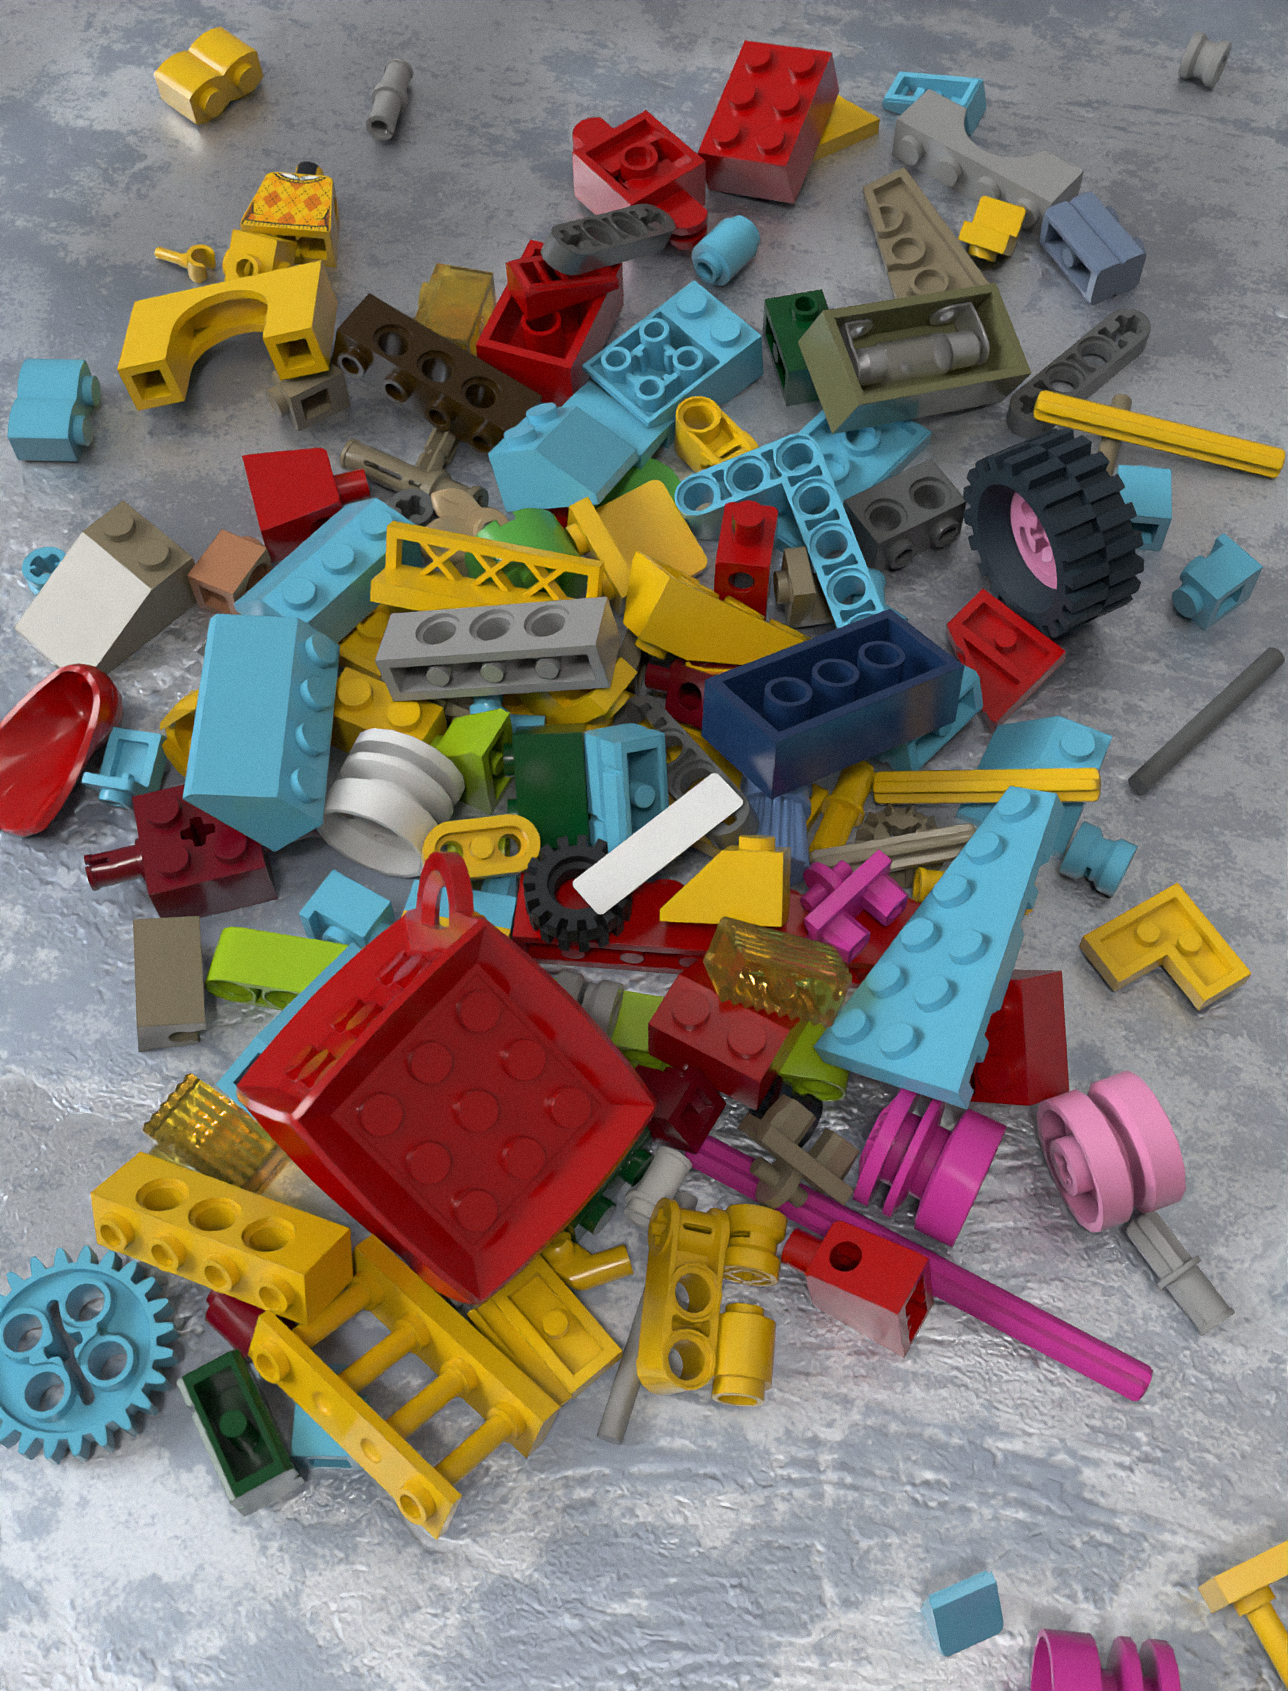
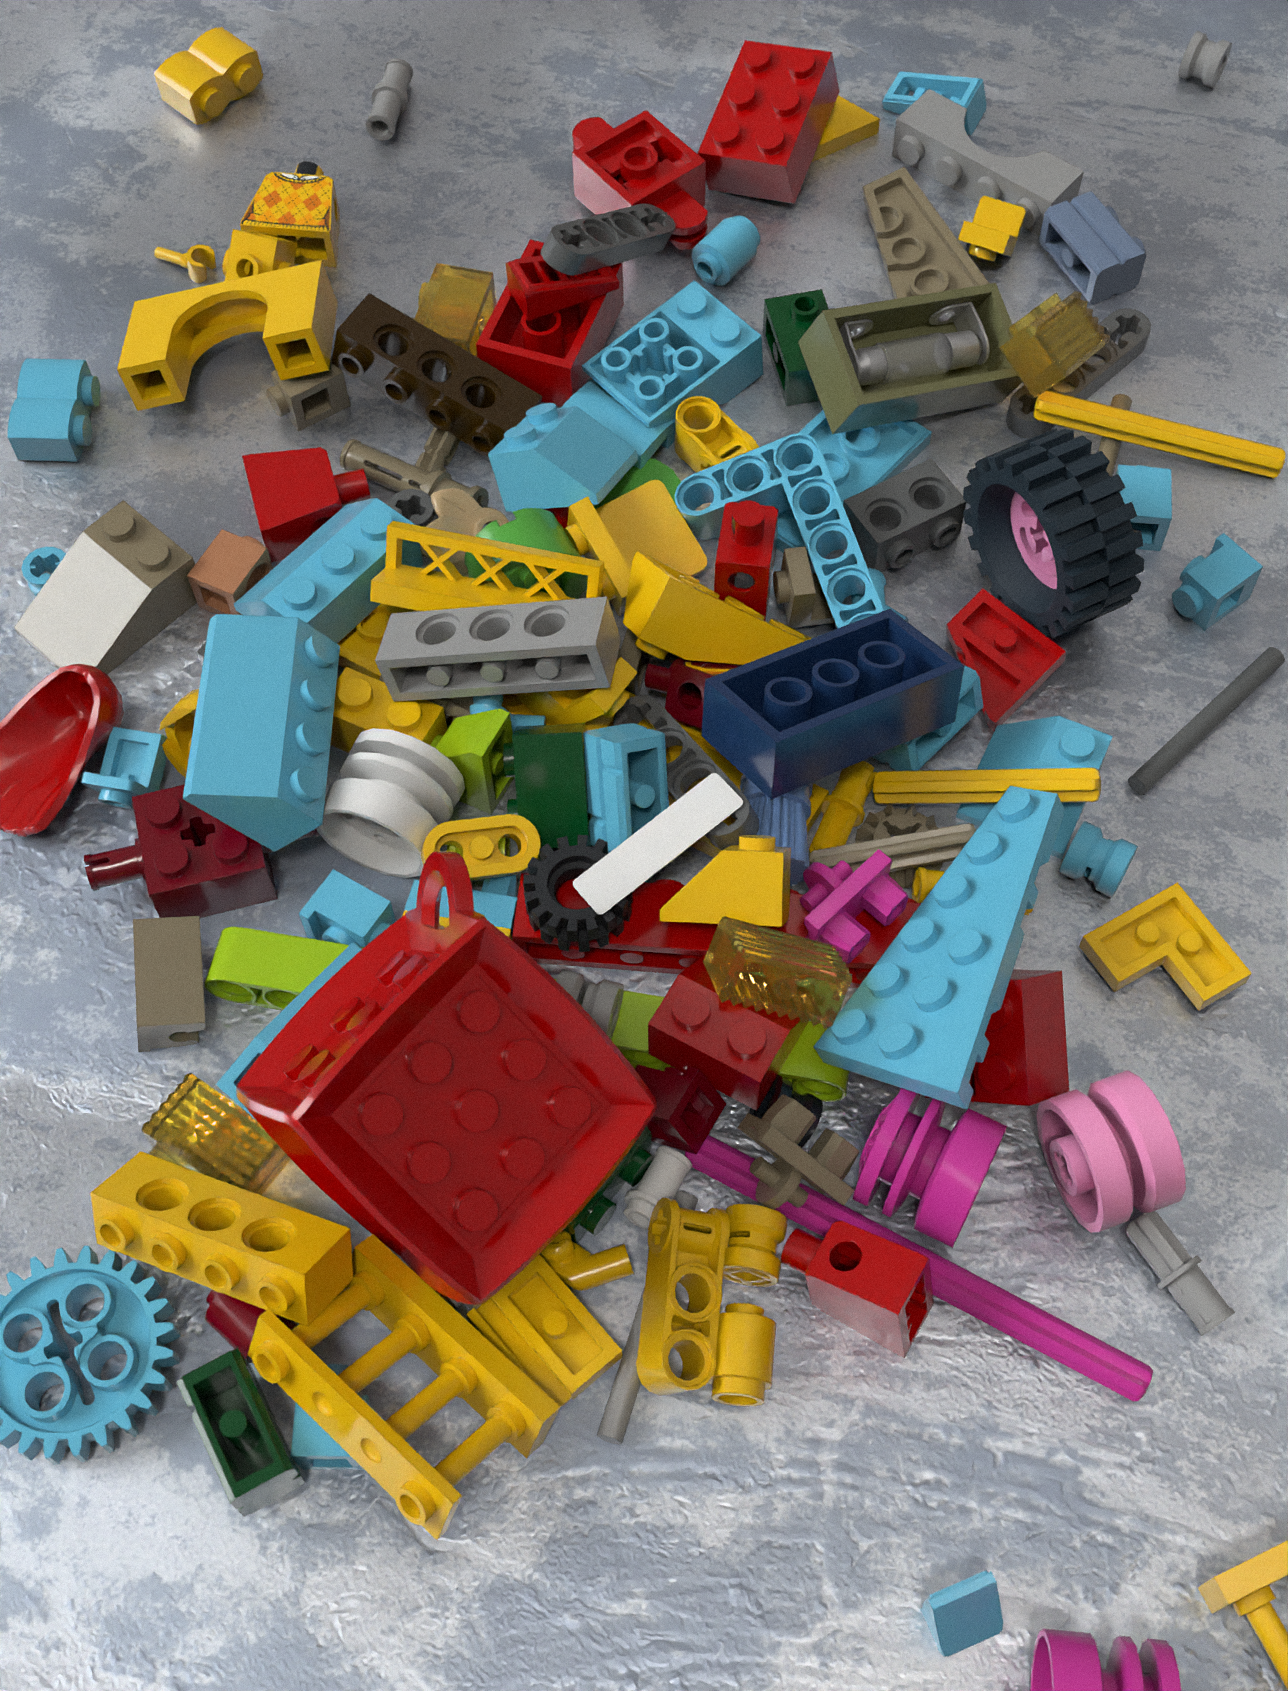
none -> clear yellow brick [999,291,1110,398]

